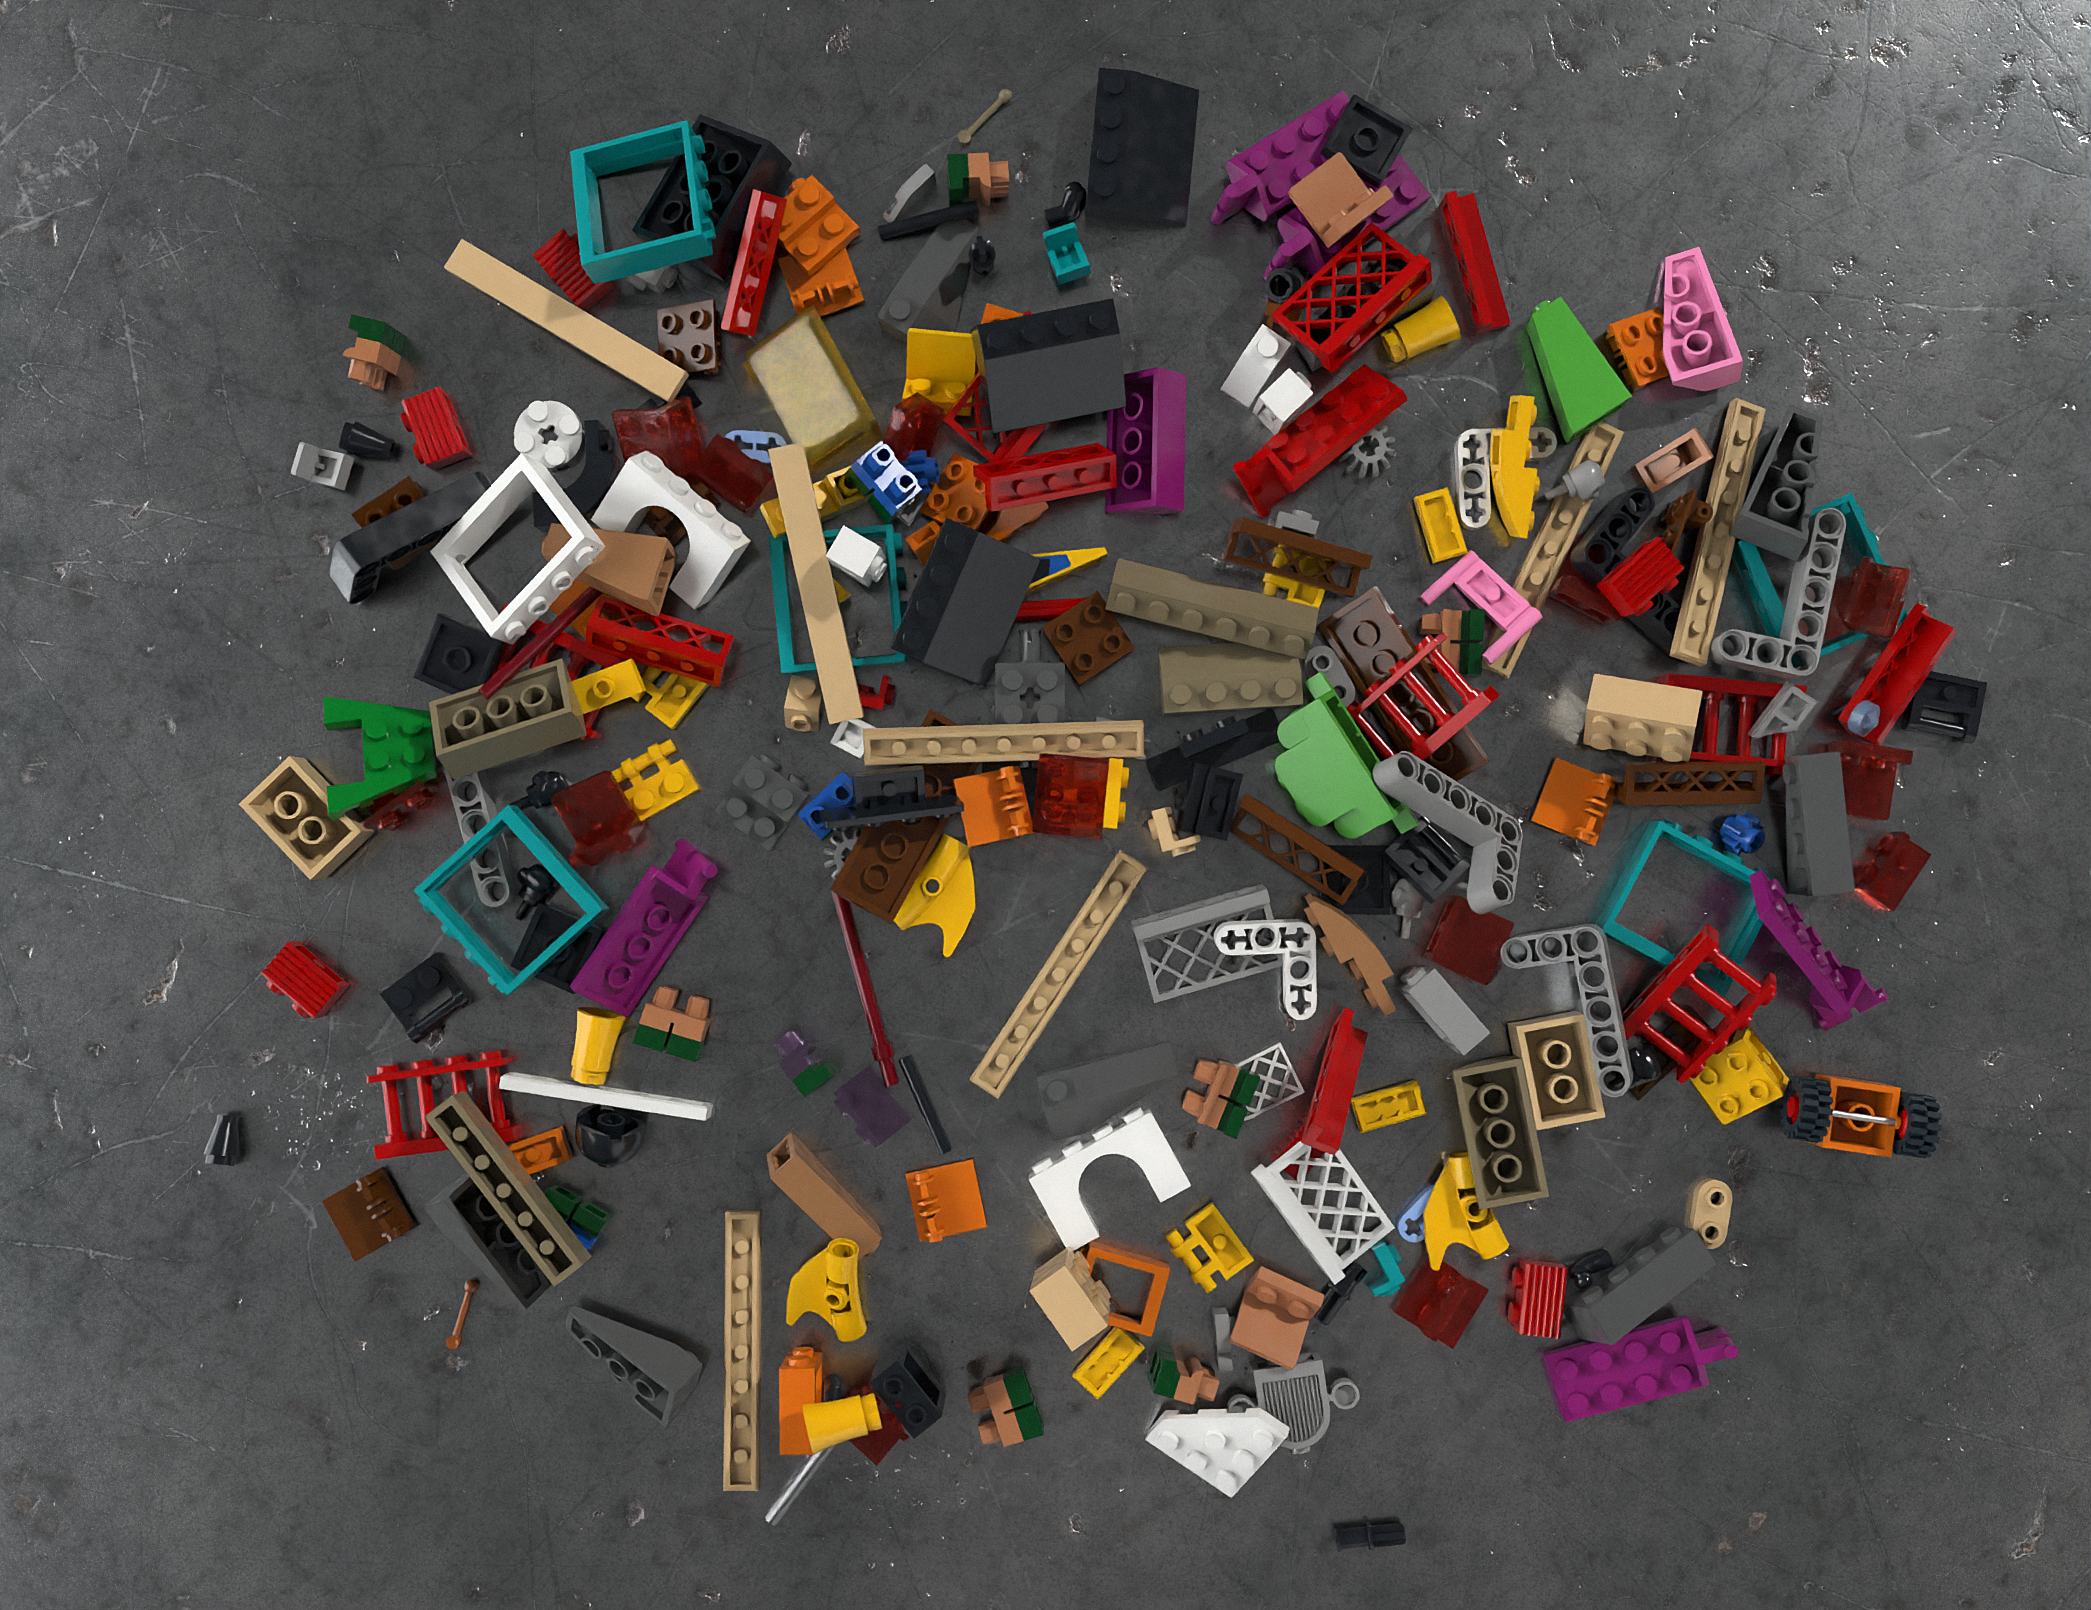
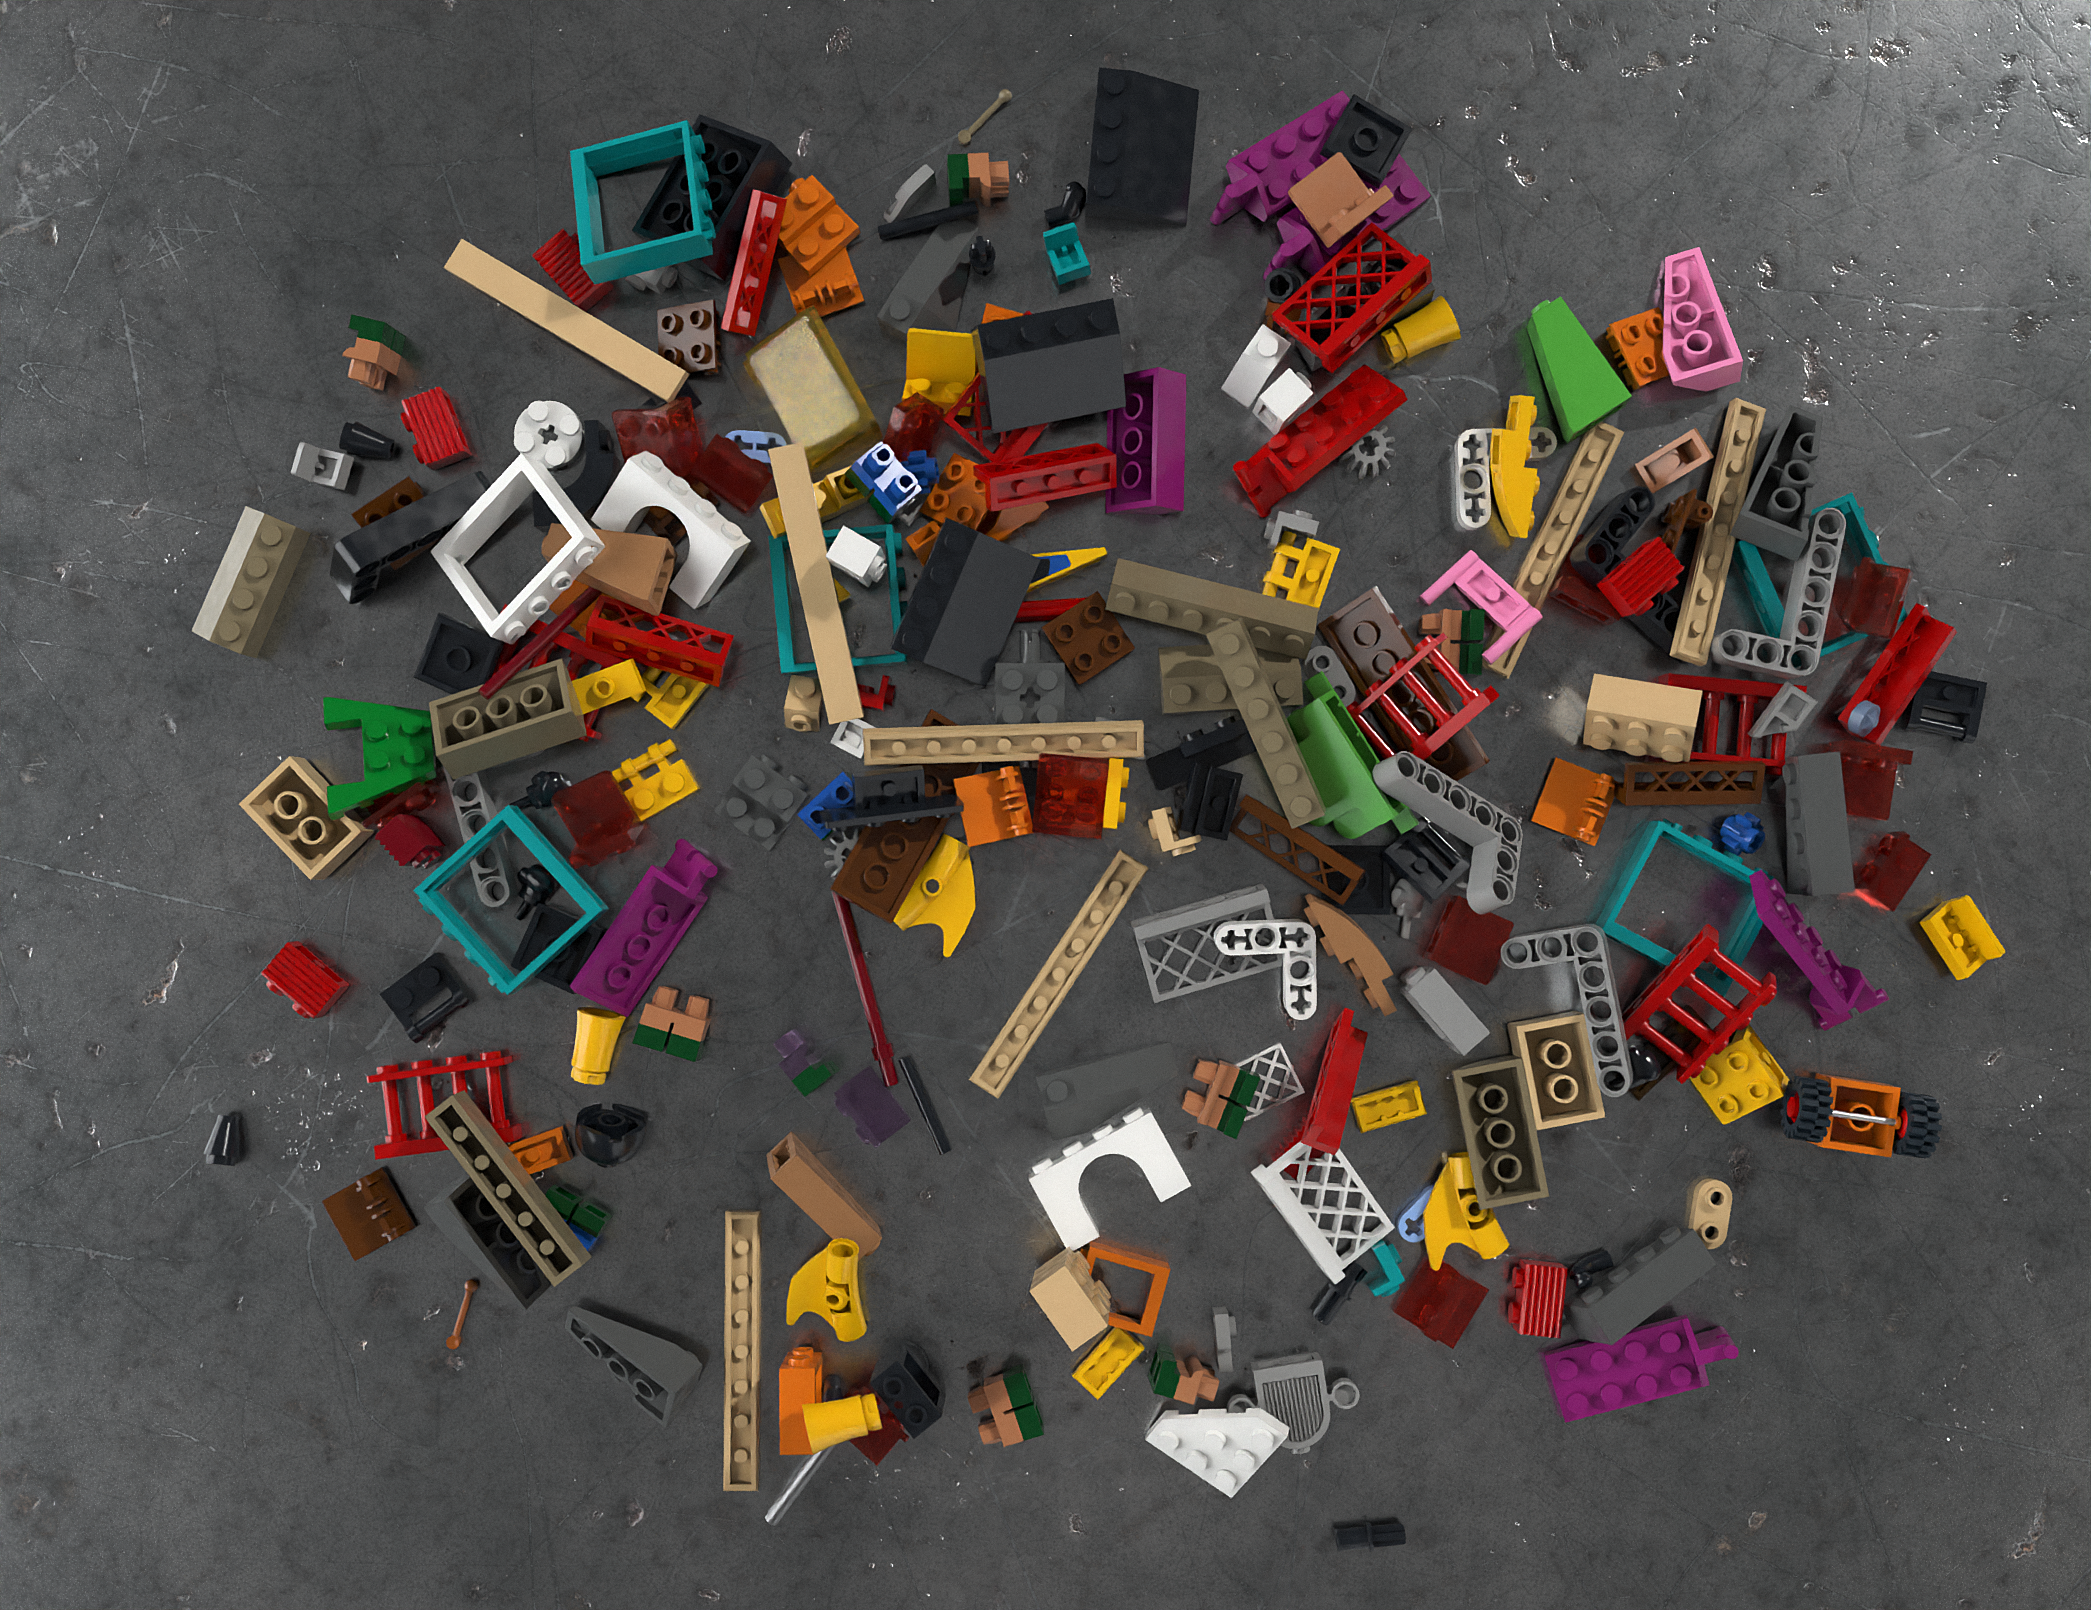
white tile [499,1072,713,1121] -> none
orange hinge [905,1159,987,1243] -> none
yellow plate [1165,1202,1254,1293] -> none
reddish brown fence [1223,517,1372,598] -> none
nougat bracket [1229,1266,1325,1370] -> none
yellow plate [1413,487,1468,564] -> none
red fence [1439,191,1511,336] -> none
light grey piece [1544,460,1605,501] -> none
none -> dark tan slope [192,506,311,658]
none -> dark red brick [375,814,446,869]
none -> dark tan brick [1206,617,1326,829]
none -> yellow bracket [1919,895,2005,980]

